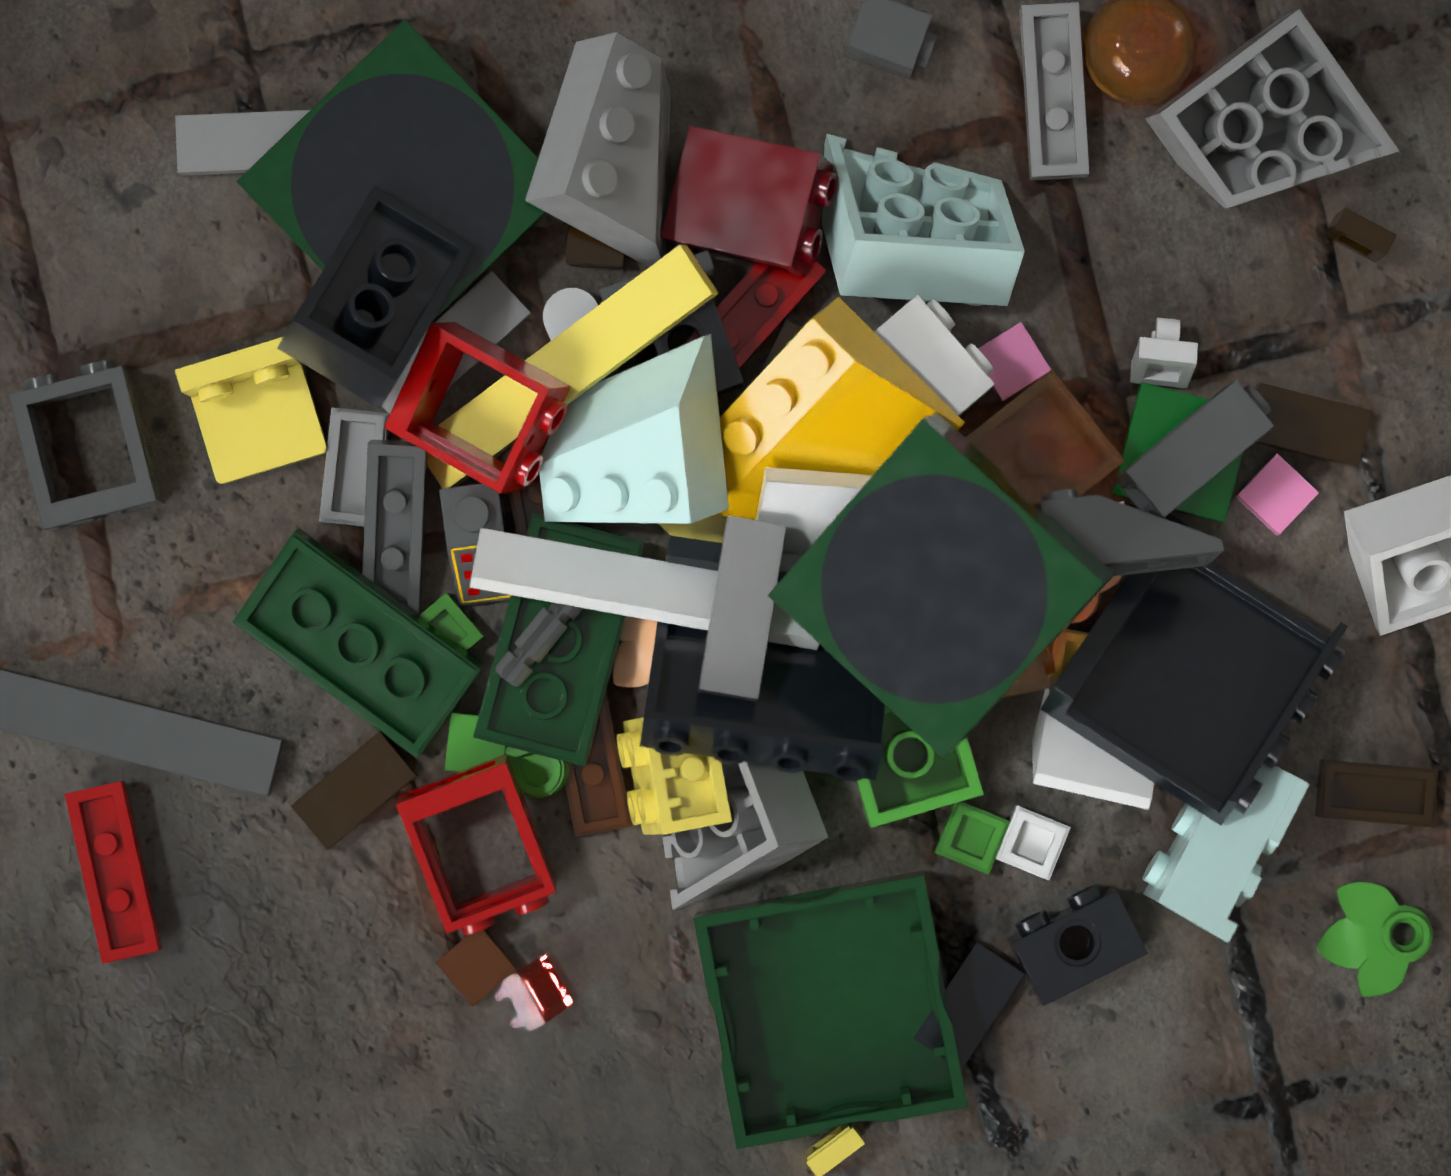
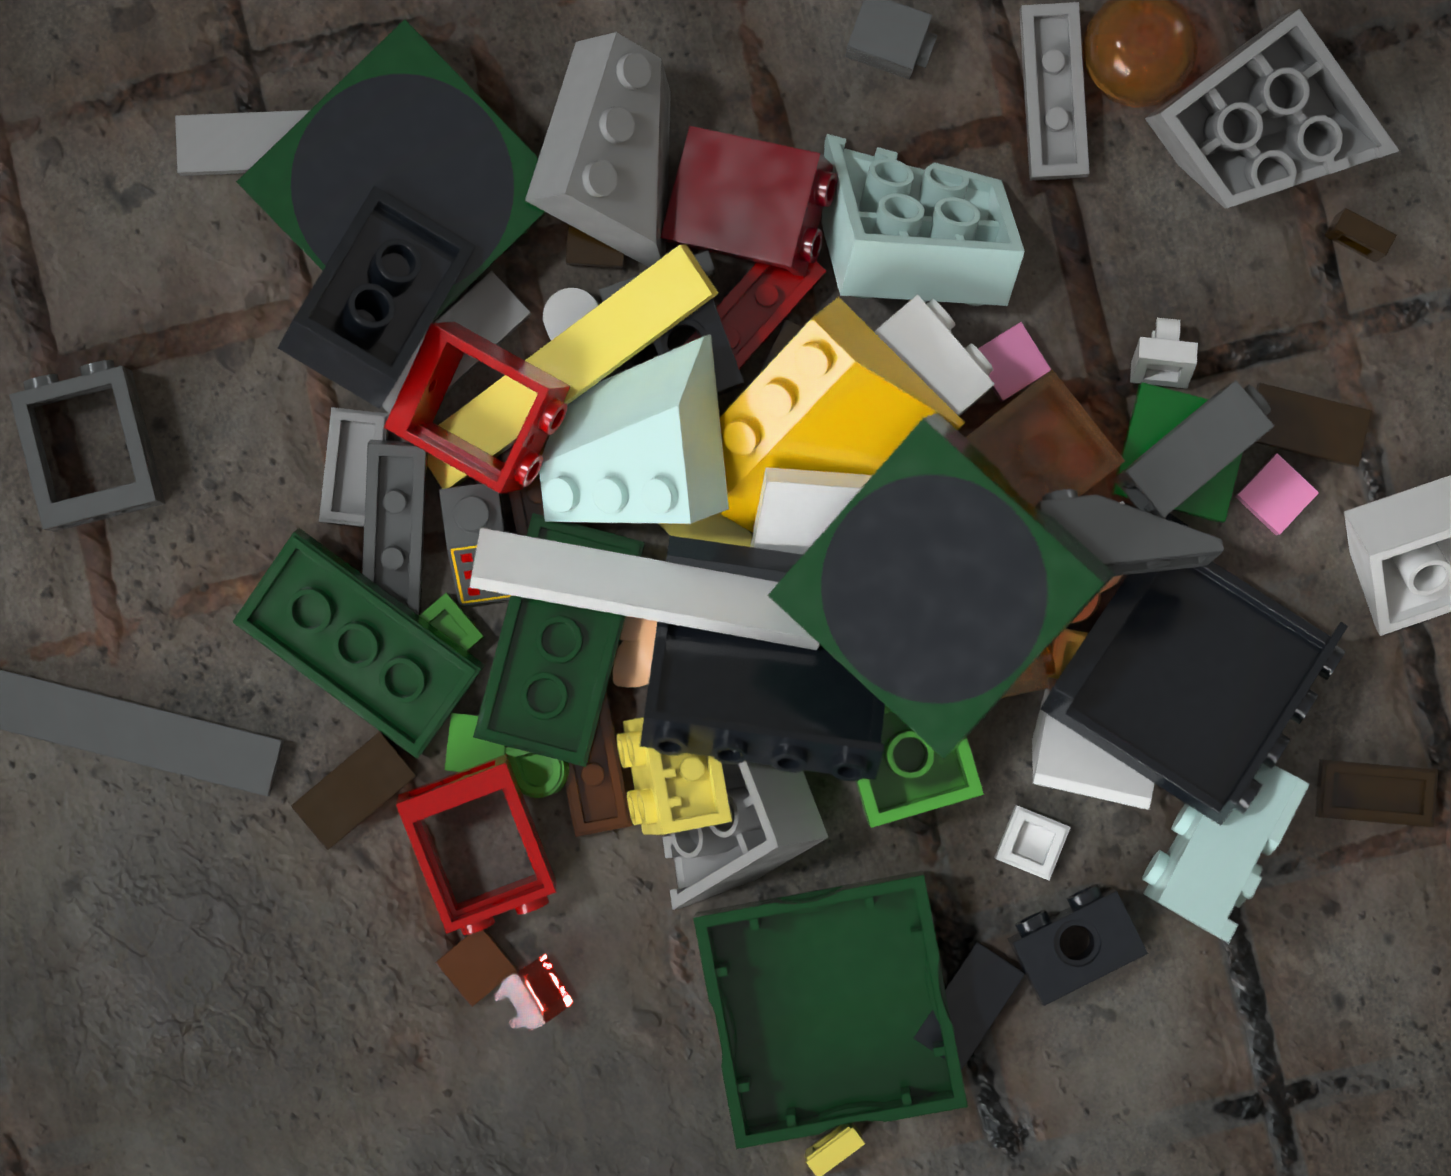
red plate [64,780,163,964] -> none
light yellow bracket [175,337,327,484] -> none
dark grey axle [496,602,583,687] -> none
light grey tile [698,515,786,702] -> none
bright green tile [934,801,1010,875] -> none
bright green plate [1316,882,1433,997] -> none

